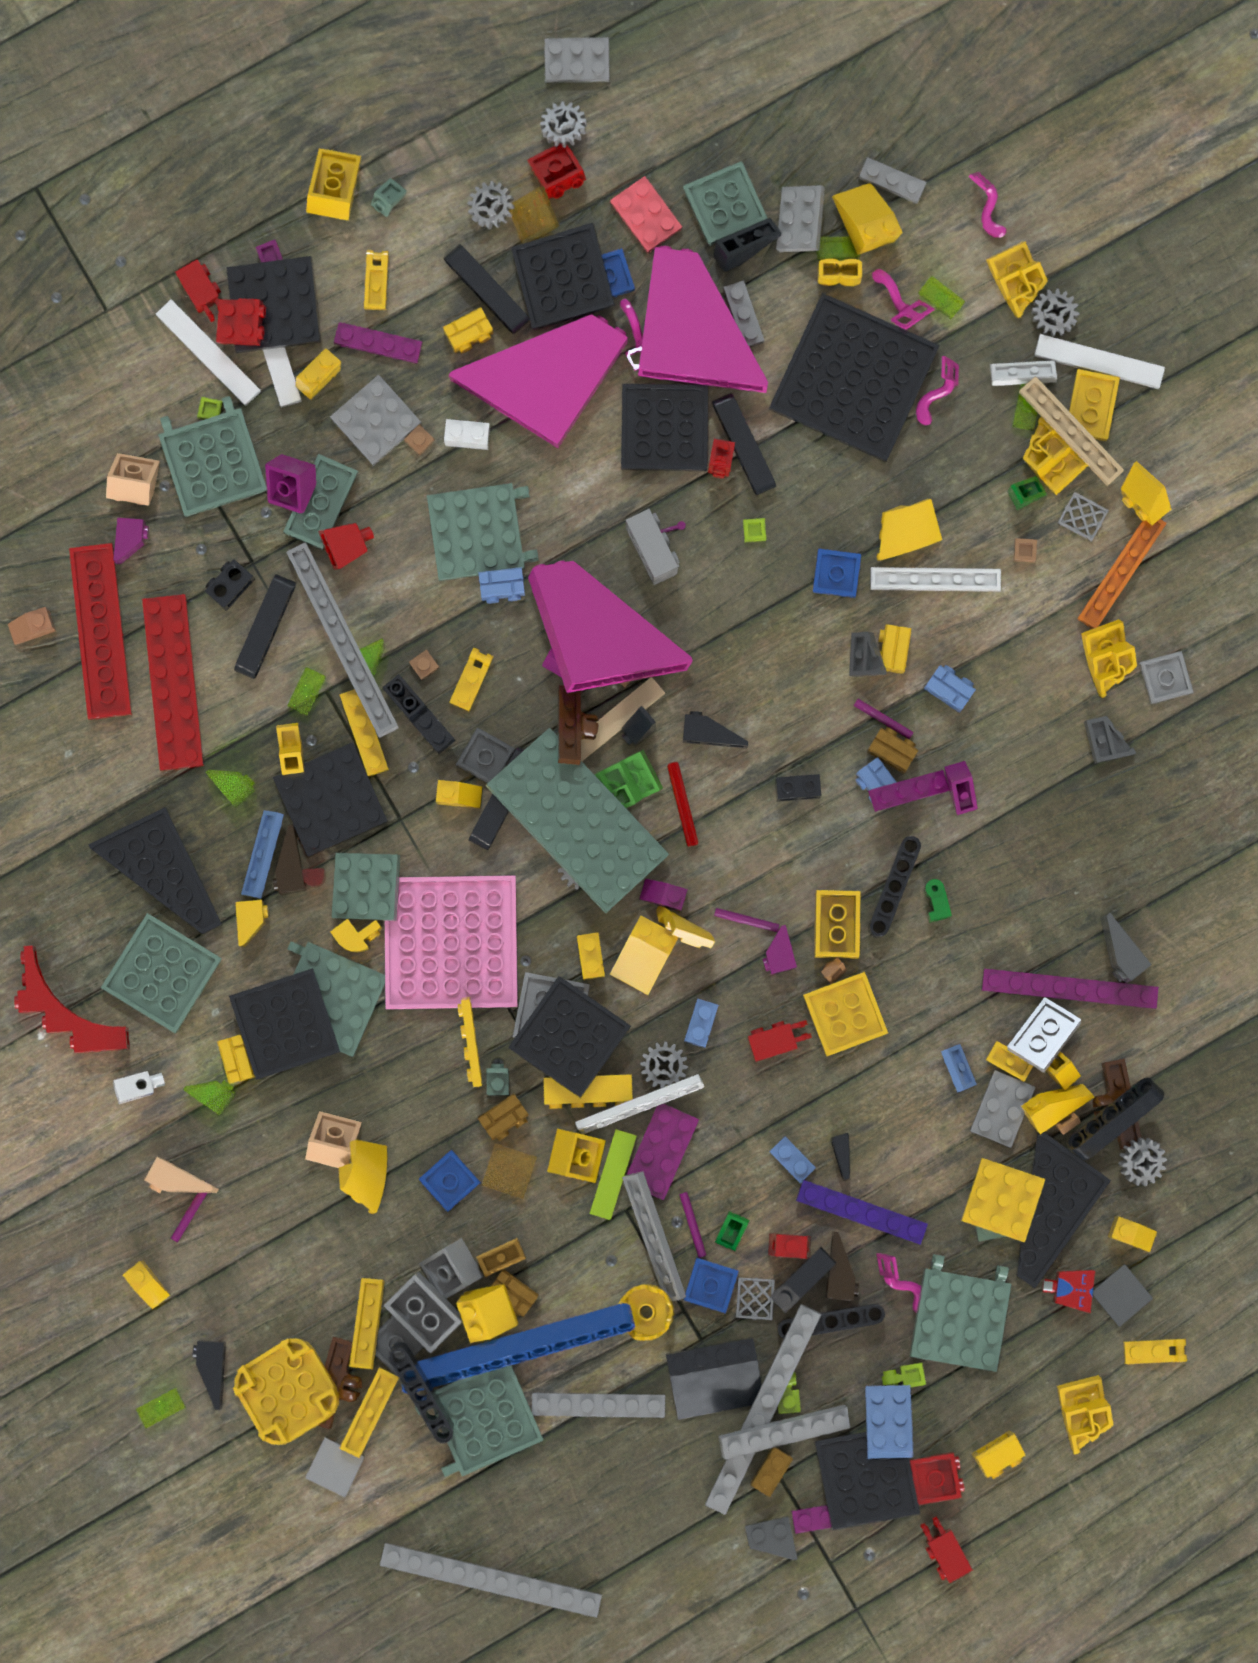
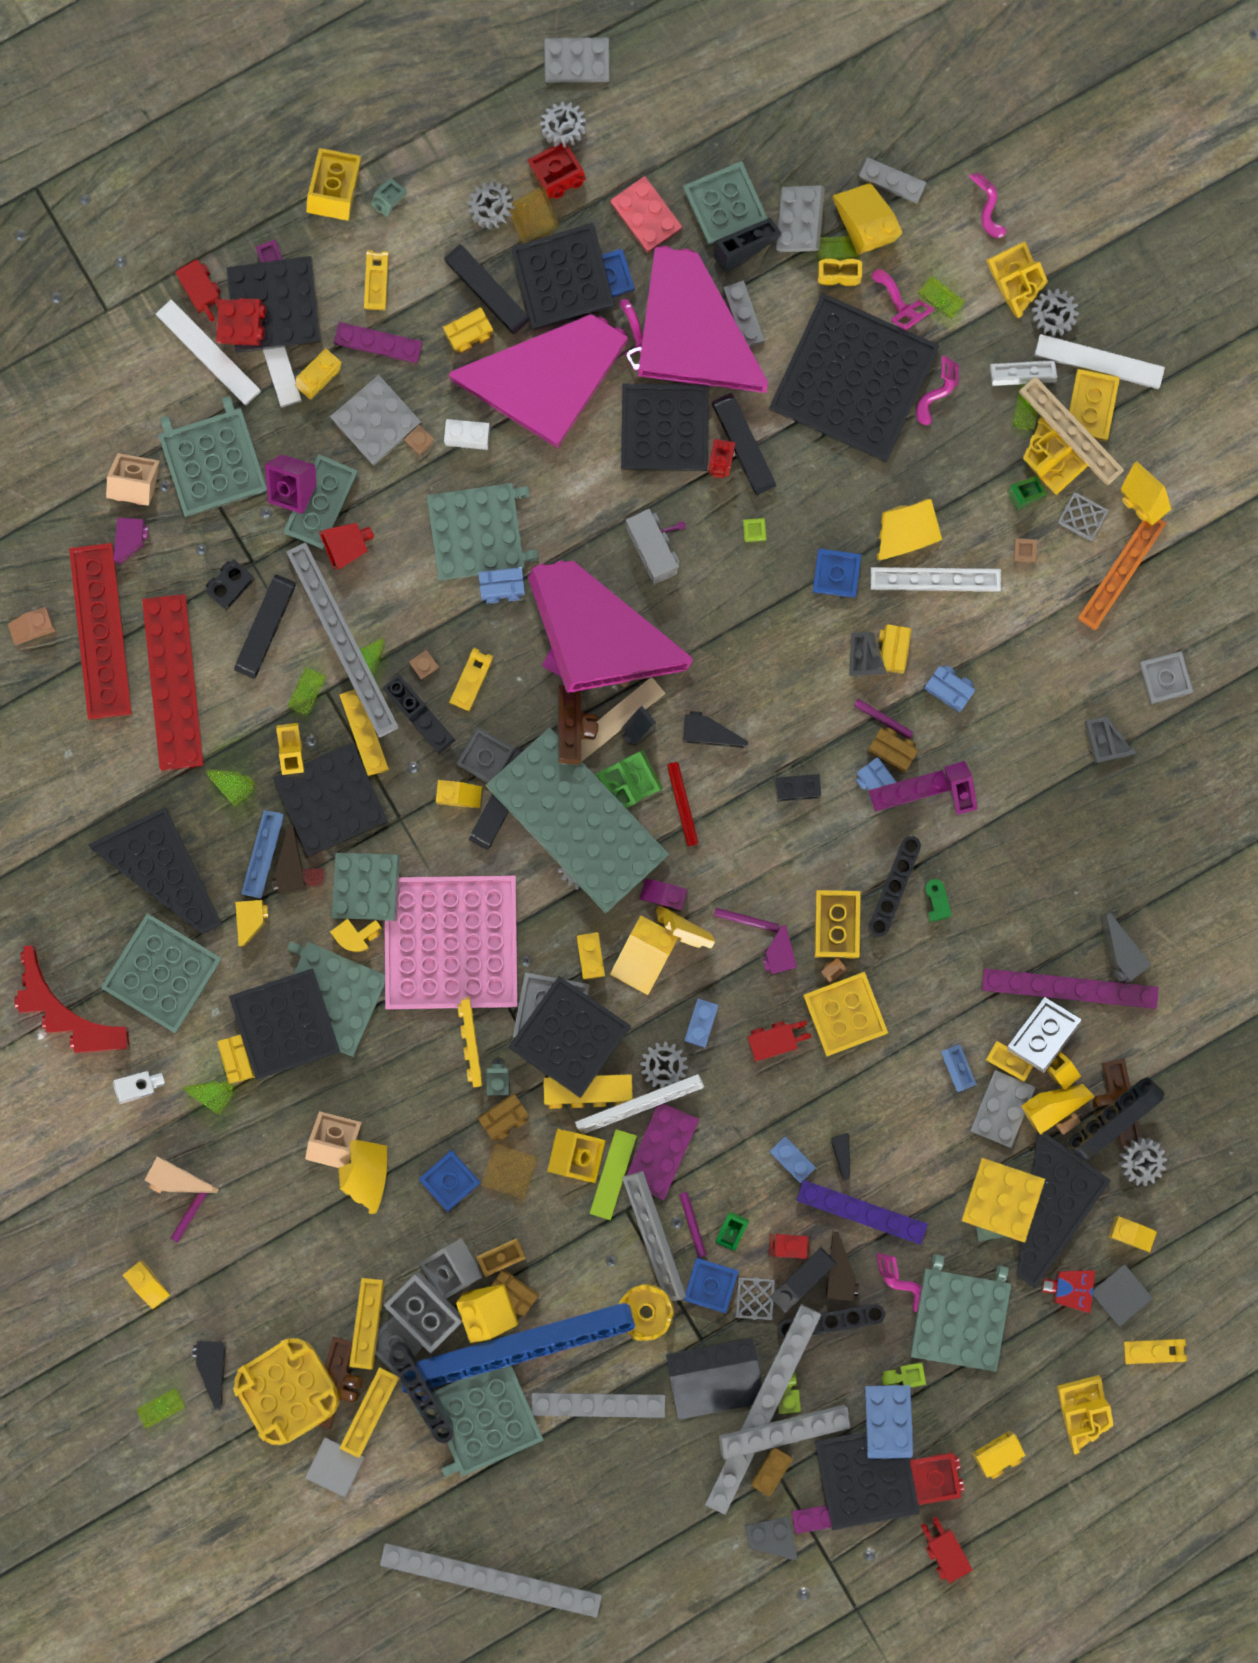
lime tile [197,397,223,420] -> none
yellow slope [1081,619,1137,698] -> none

